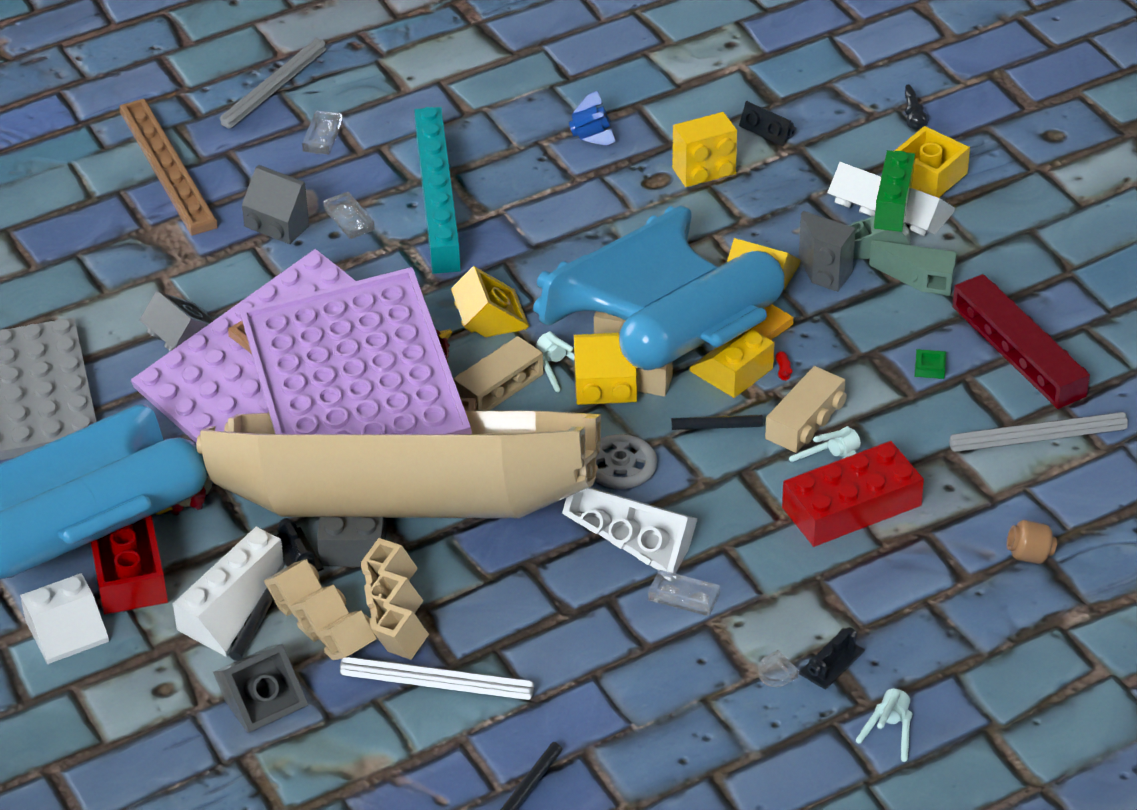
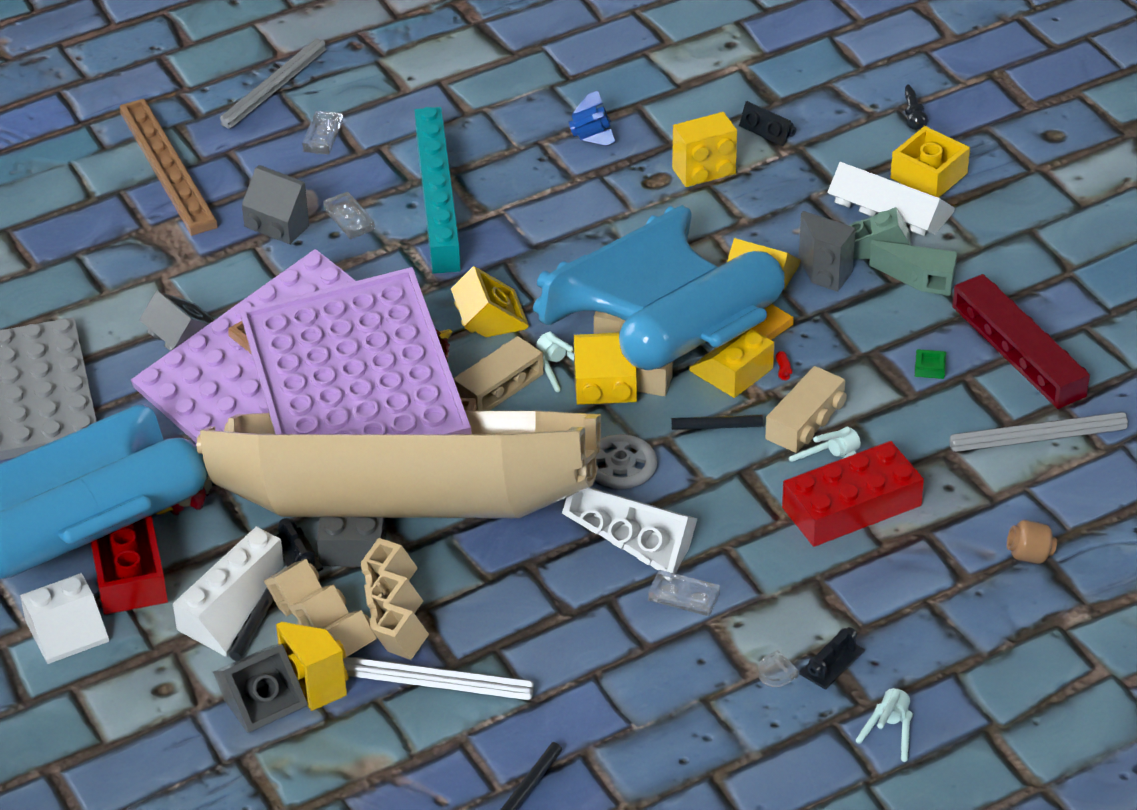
green brick [874,150,915,232] -> none
none -> yellow slope [276,622,349,711]

